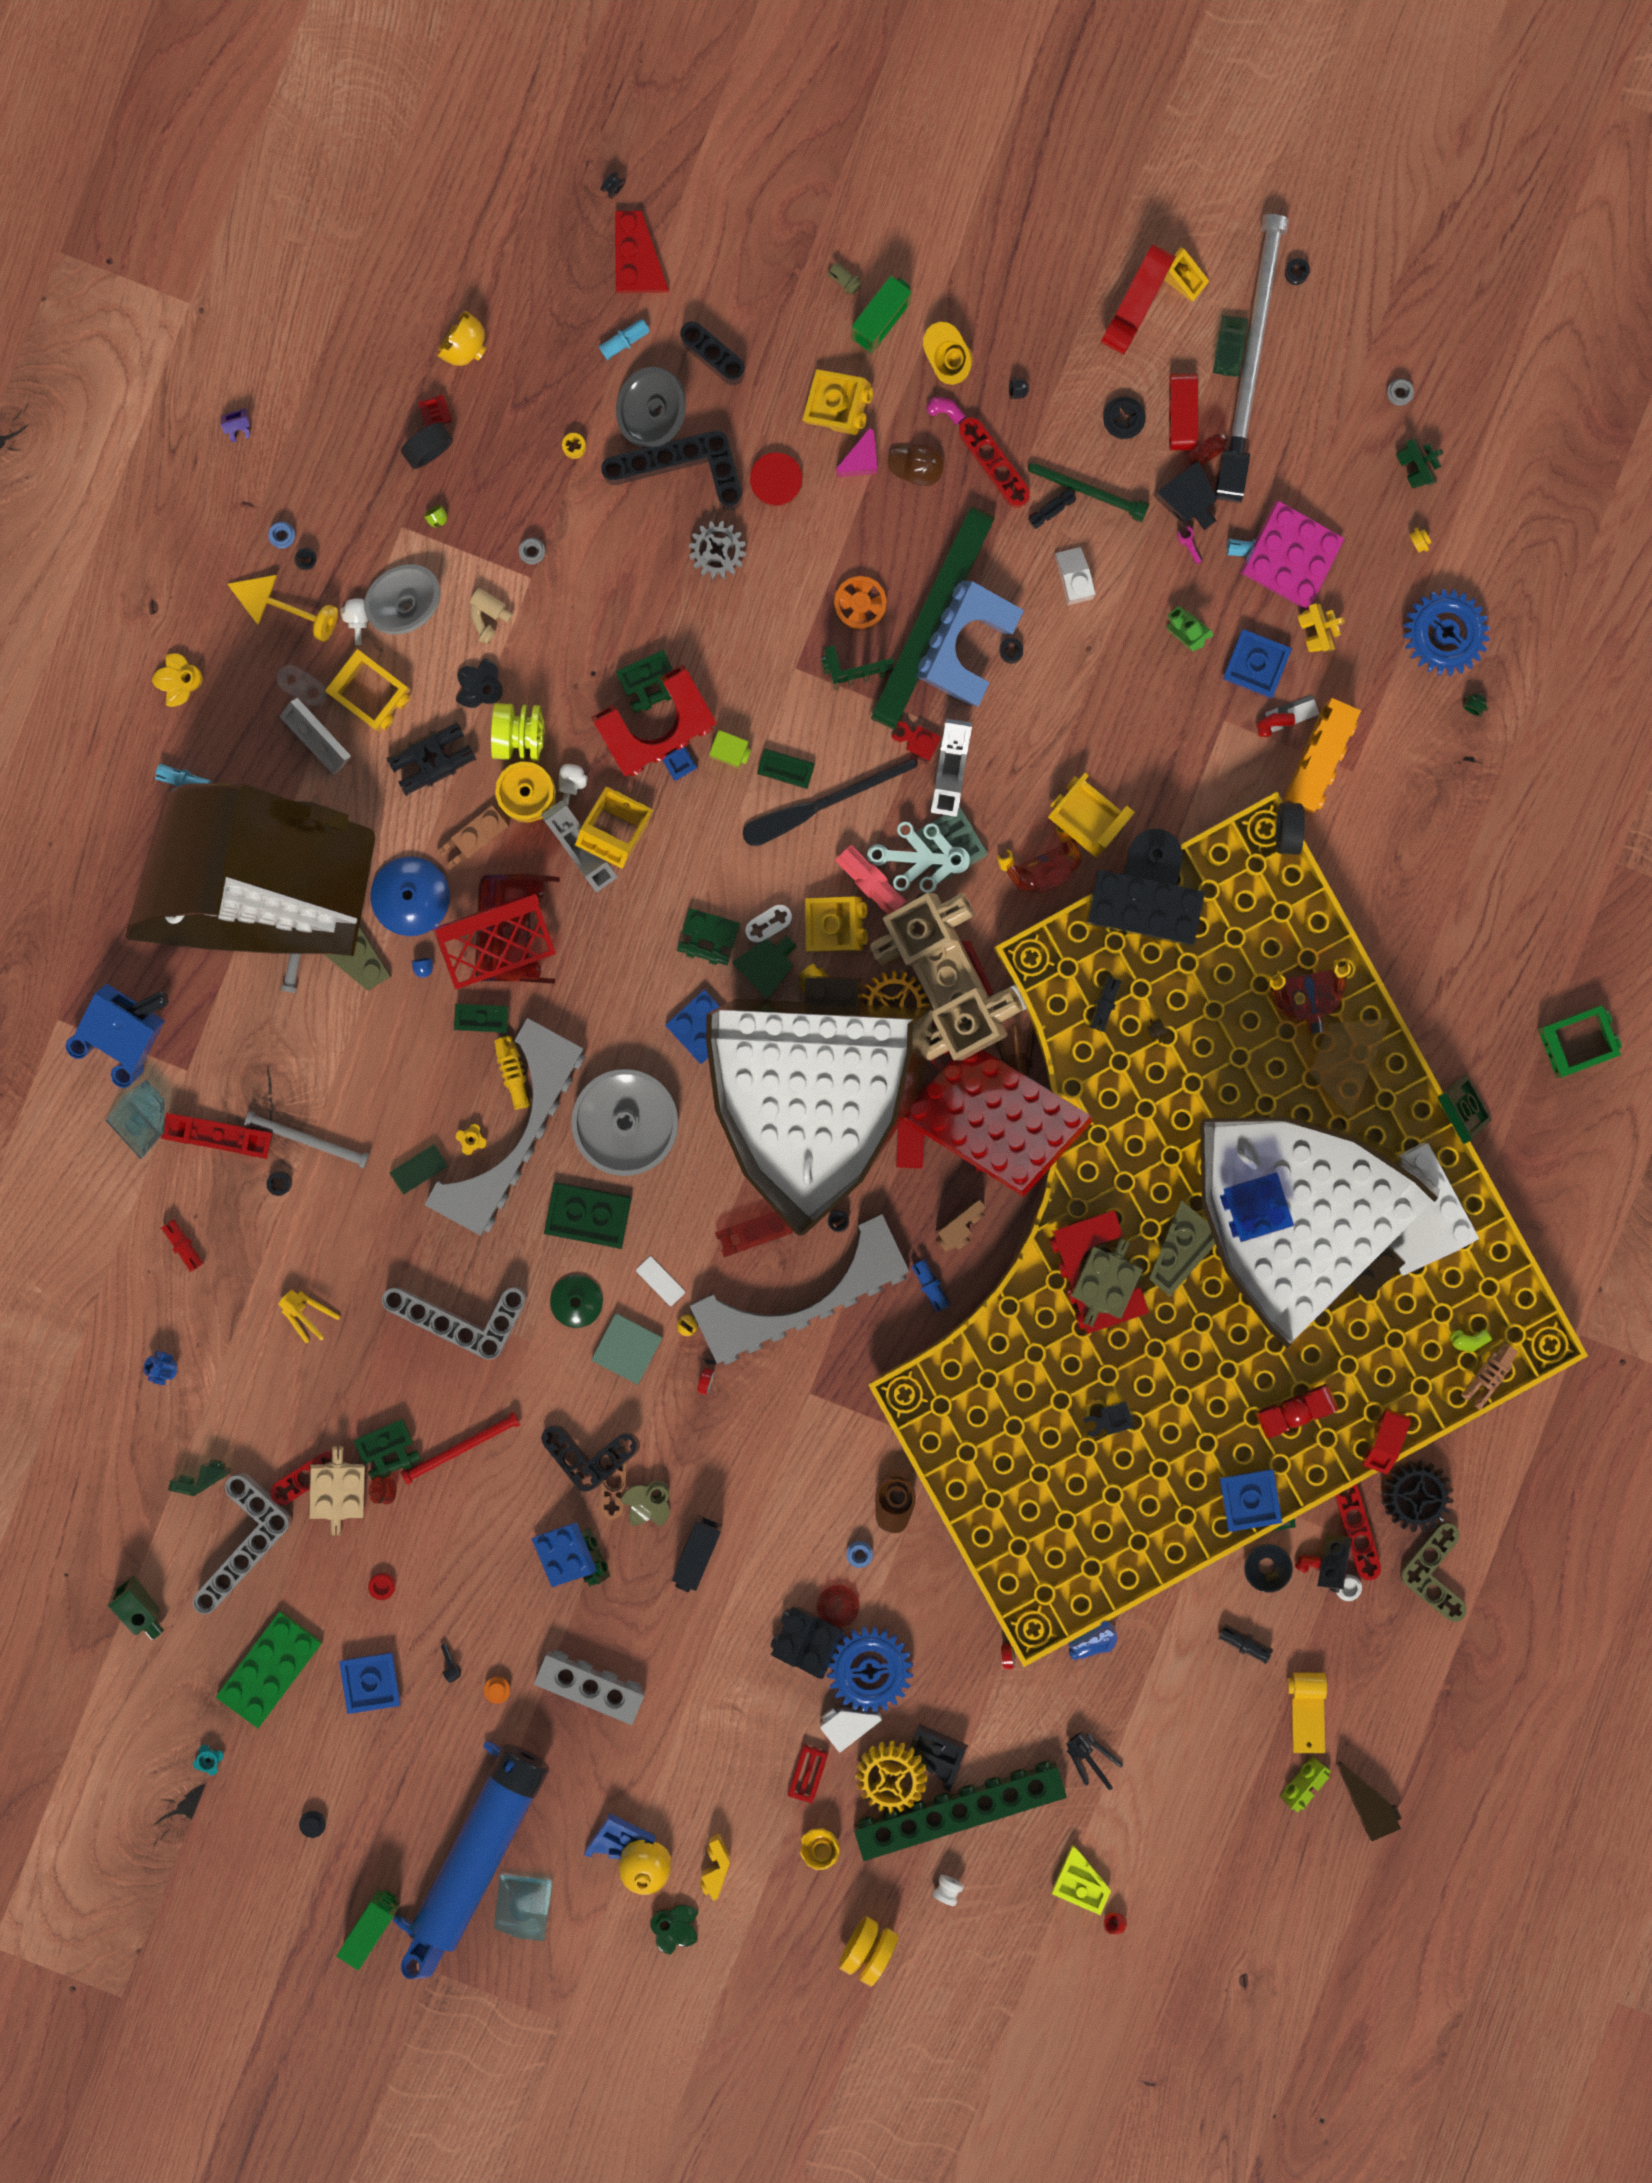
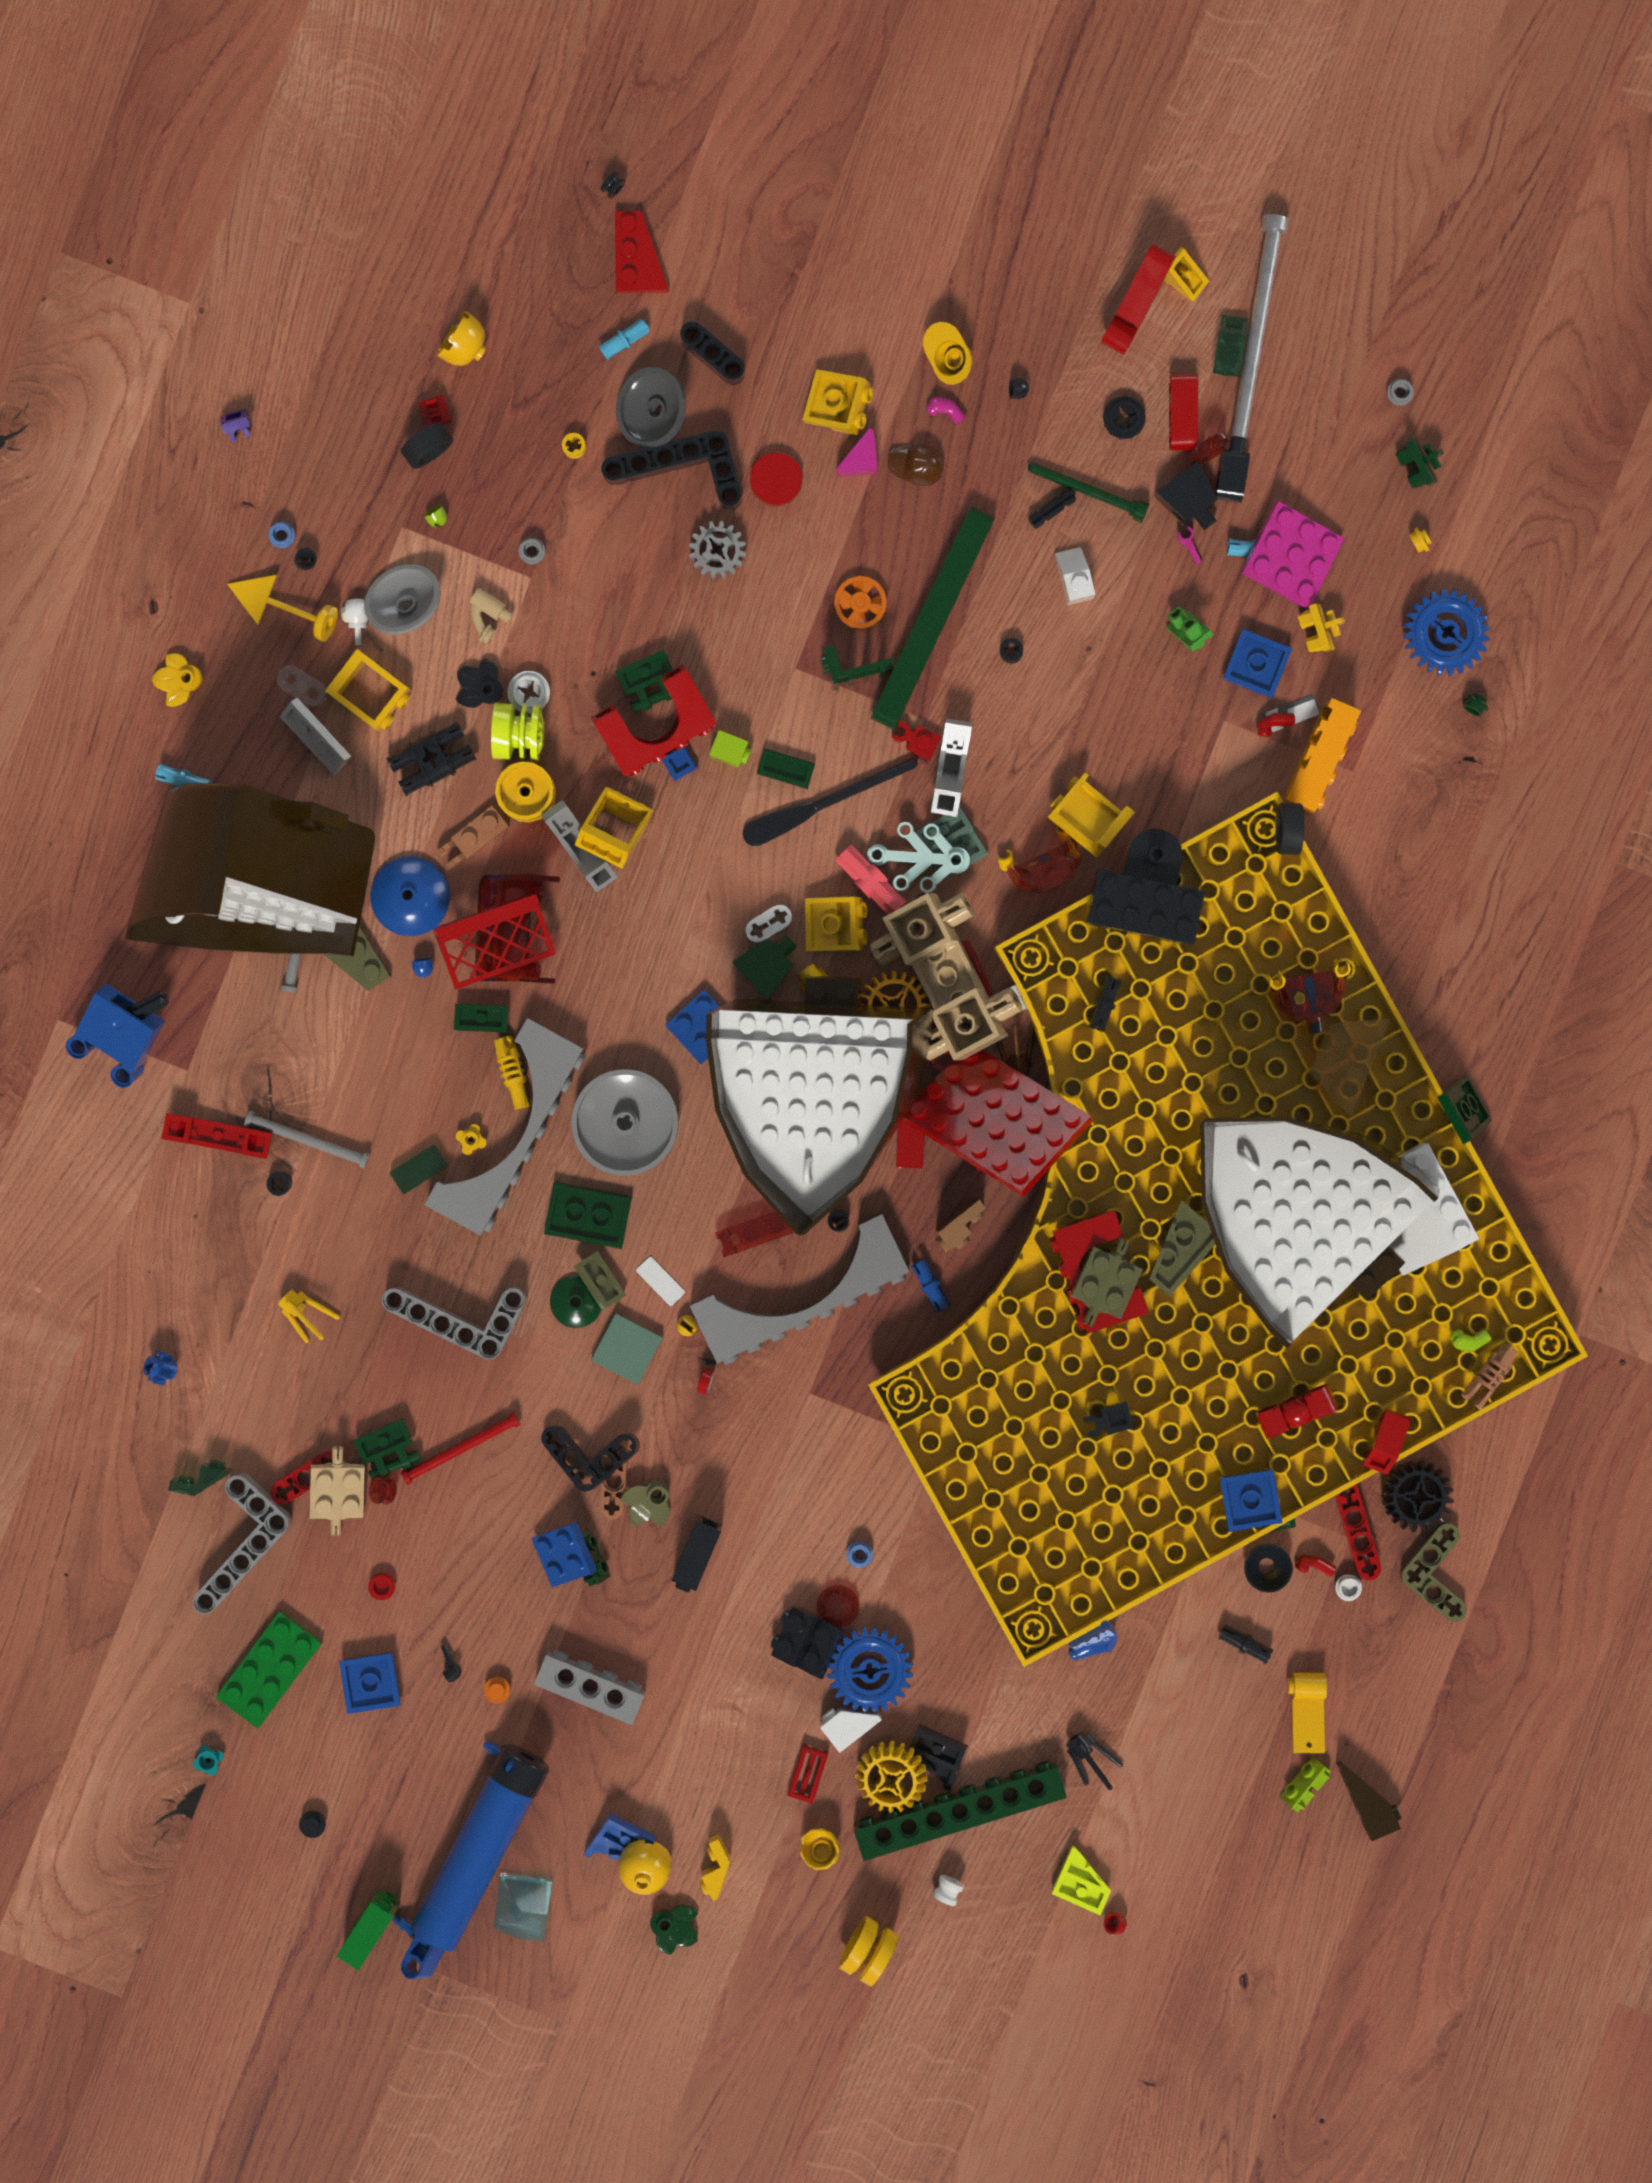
clear light blue slope [105,1080,165,1159] -> none
dark green torso [108,1576,164,1640] -> none
red pin [160,1219,204,1272] -> none
white piece [558,764,588,807] -> none
dark green plate [677,908,740,966] -> none
olive pin [827,262,862,295] -> none
green window [851,276,912,355] -> none
reddish brown piece [875,1477,916,1533] -> none
medium blue arch [916,581,1024,707] -> none
red beam [959,418,1030,508] -> none
red tile [1001,1643,1015,1670] -> none
dark brown plate [1146,1018,1168,1043] -> none
clear blue plate [1220,1172,1294,1242] -> none
black bush [1285,258,1310,285] -> none
black hinge [1317,1535,1352,1593] -> none
green window [1537,1005,1622,1078] -> none
none -> white gear [507,671,550,714]
none -> olive plate [574,1251,626,1311]

